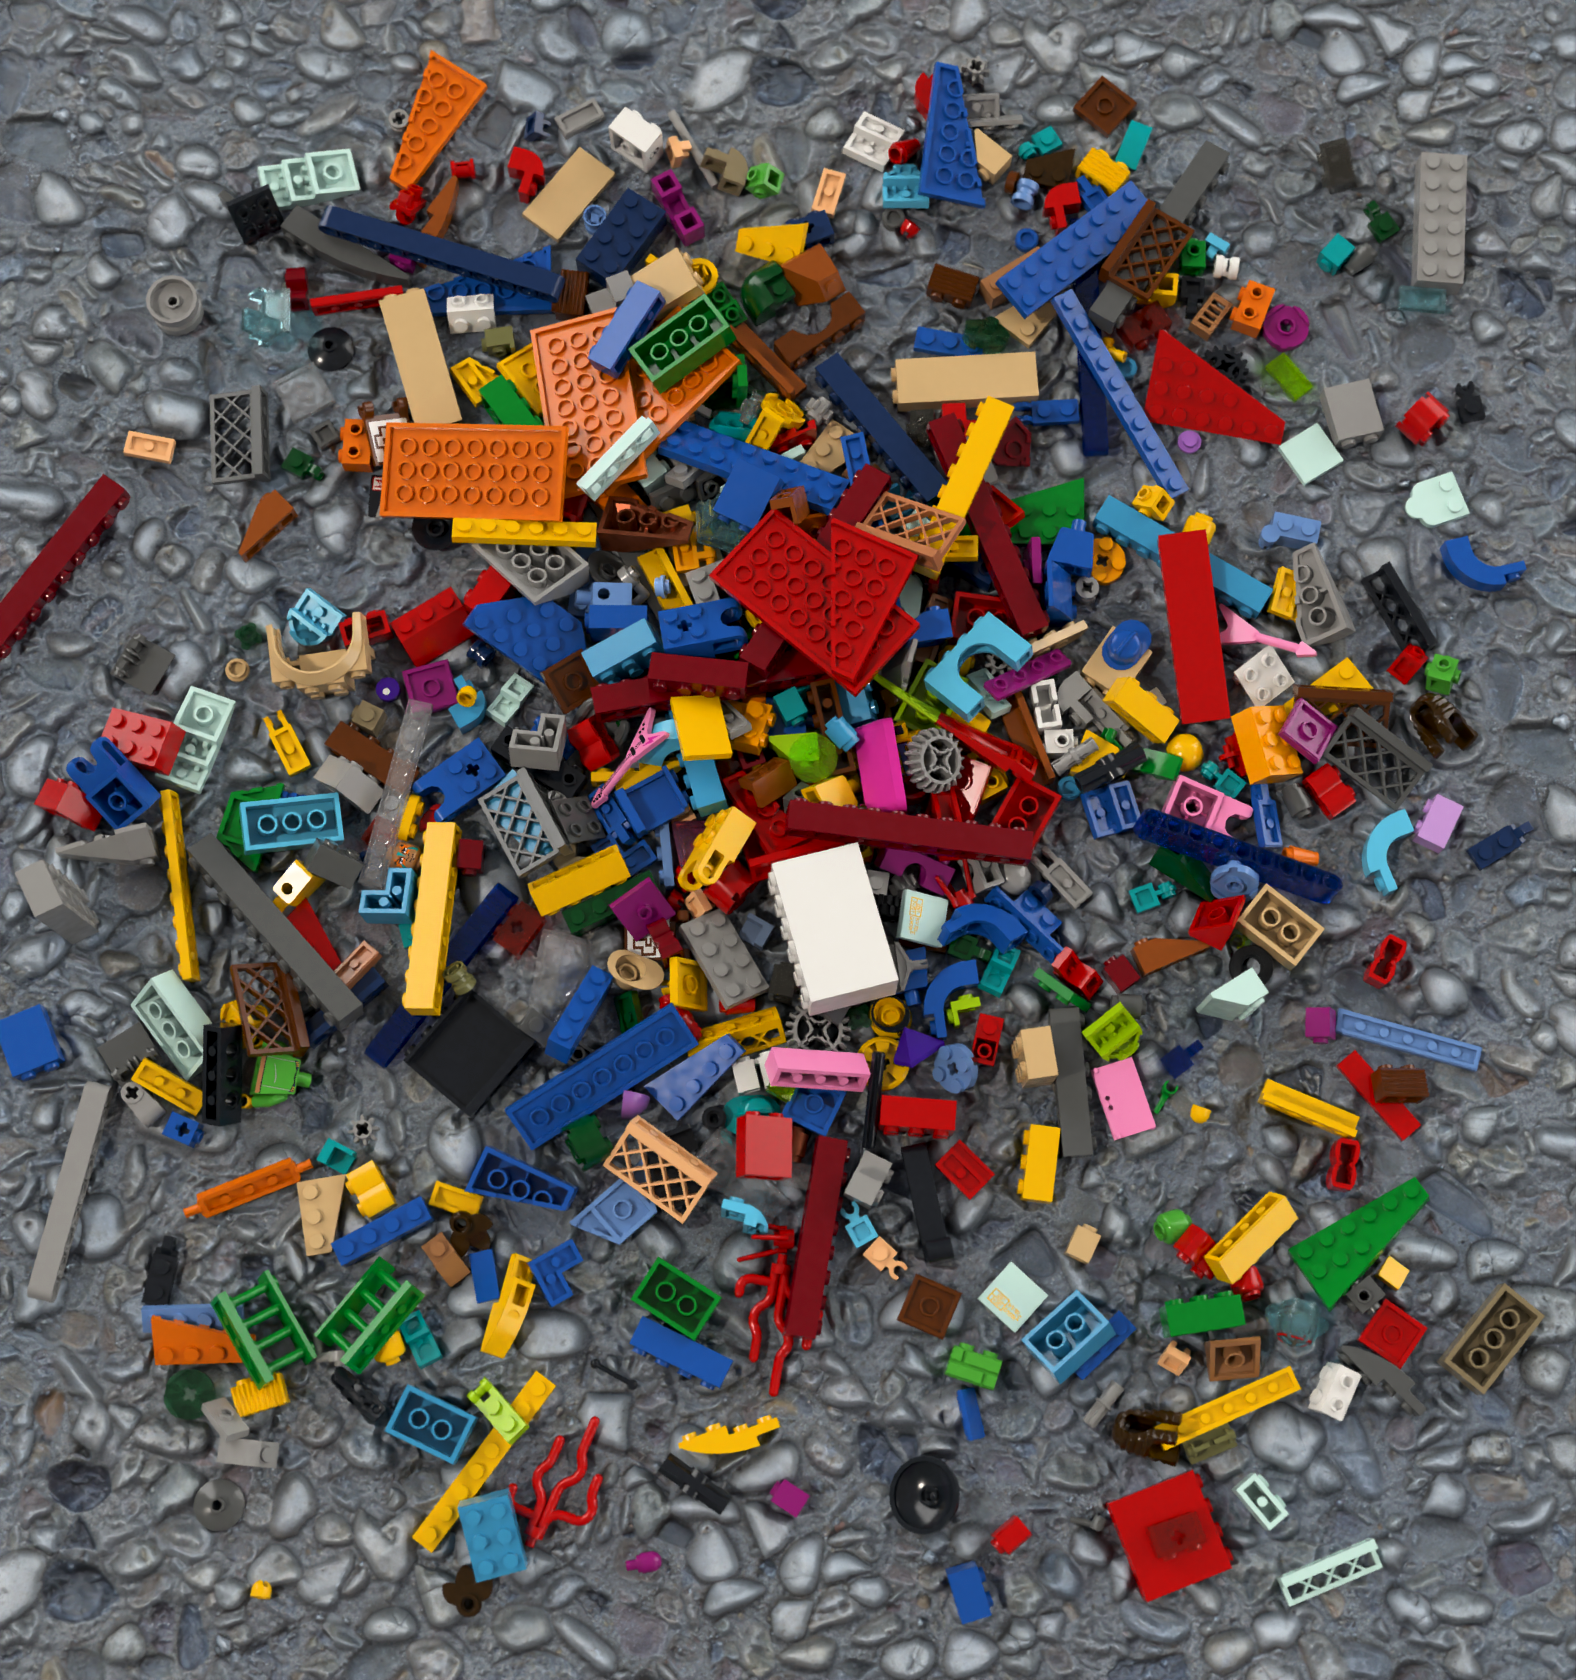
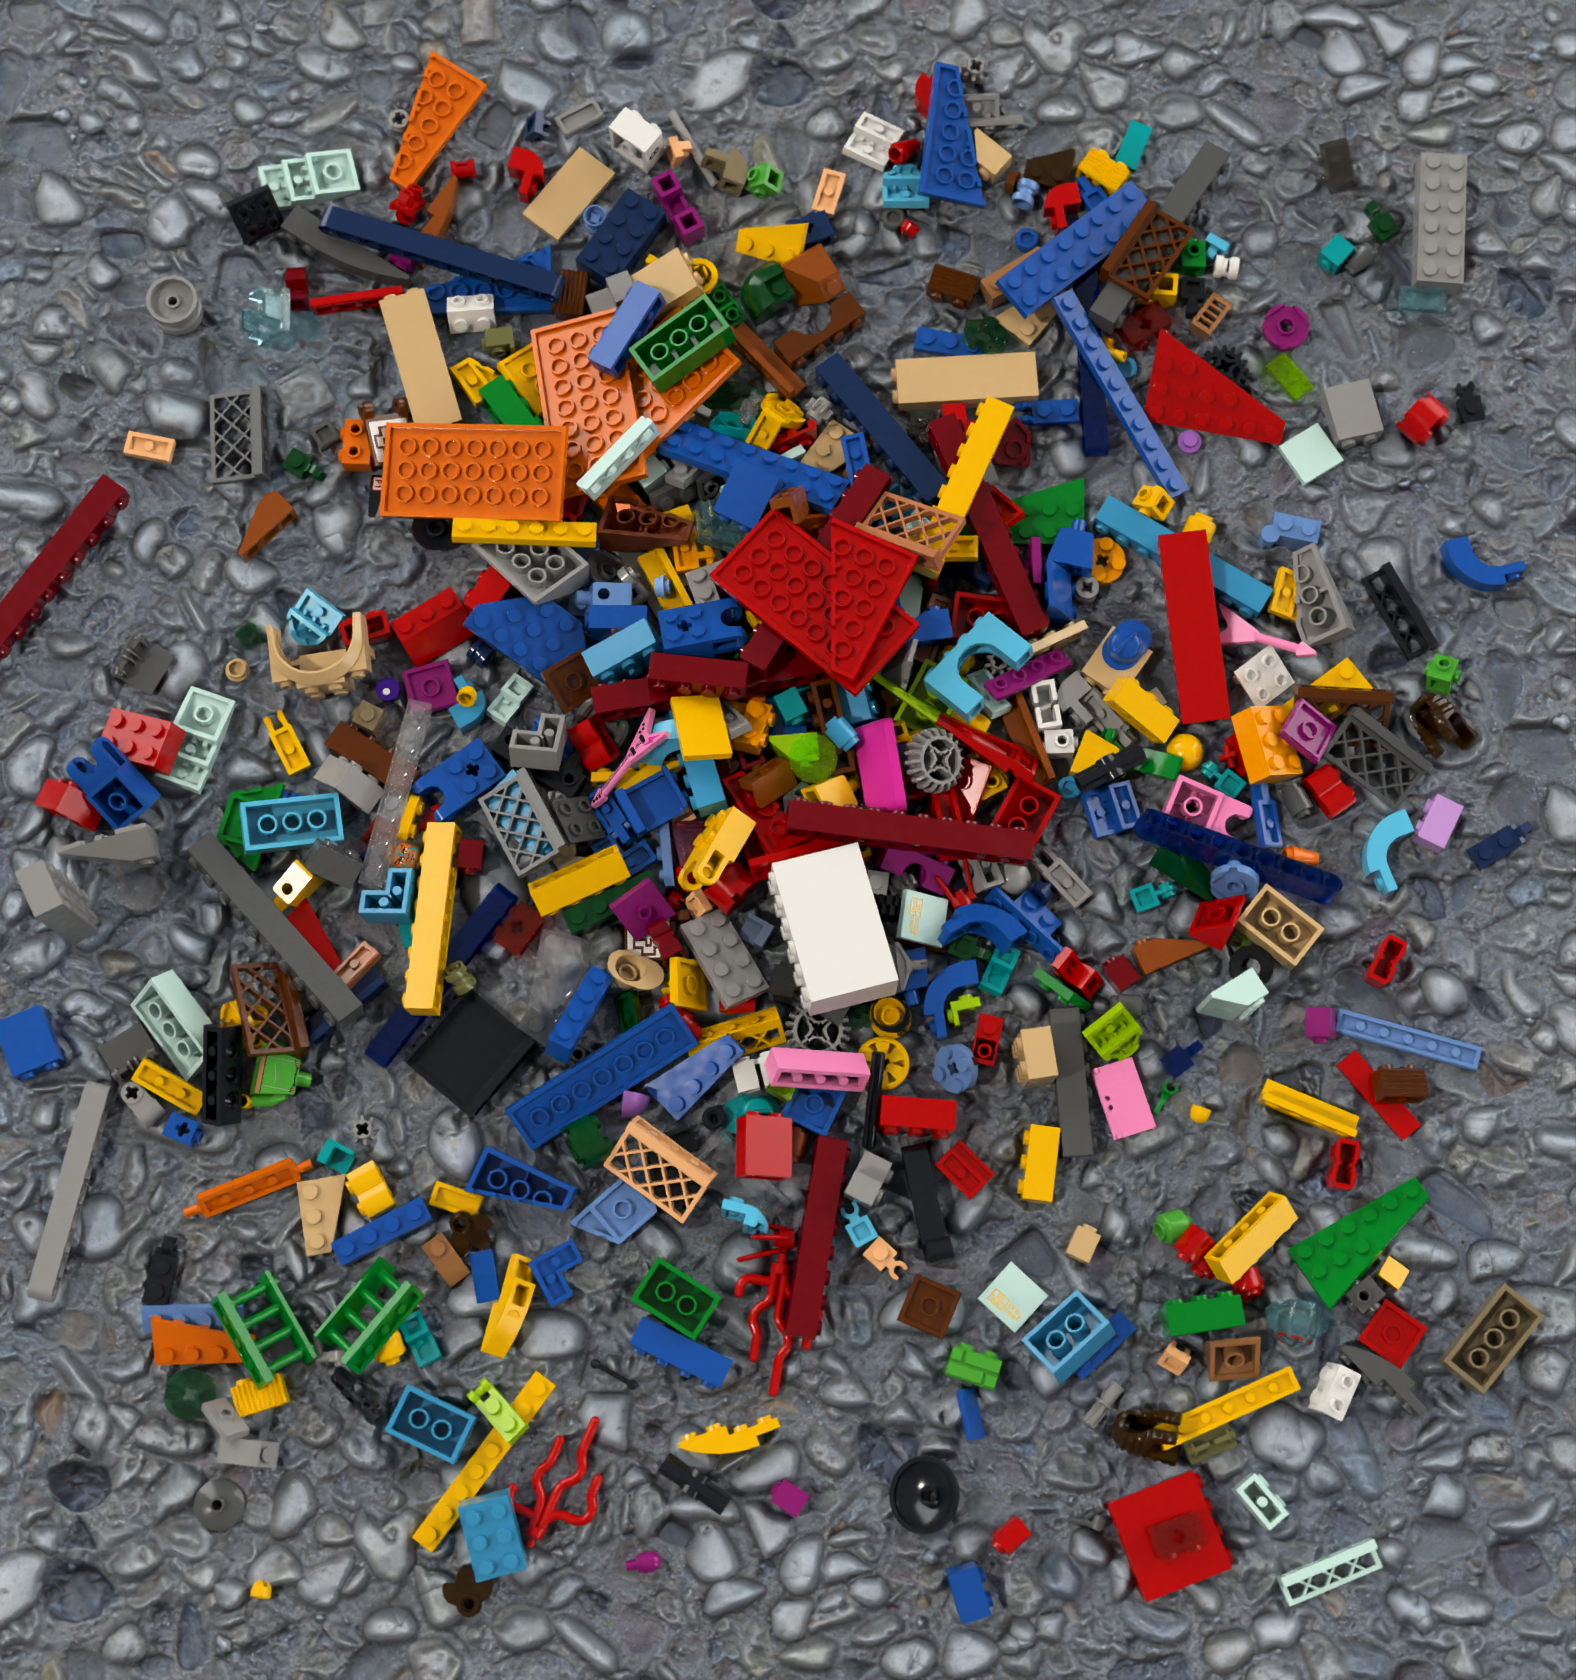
yellow plate [159,789,201,983] -> none
black dish [308,327,354,372] -> none
green plate [731,354,748,407] -> none
dark purple slope [893,1027,945,1068] -> none
teal plate [1018,126,1063,161] -> none
light grey pin [1051,736,1099,776] -> none
reddish brown plate [1073,75,1137,139] -> none
orange brick [1229,280,1275,338] -> none
red bracket [1386,643,1428,685] -> none
light aqua plate [1405,472,1470,528] -> none

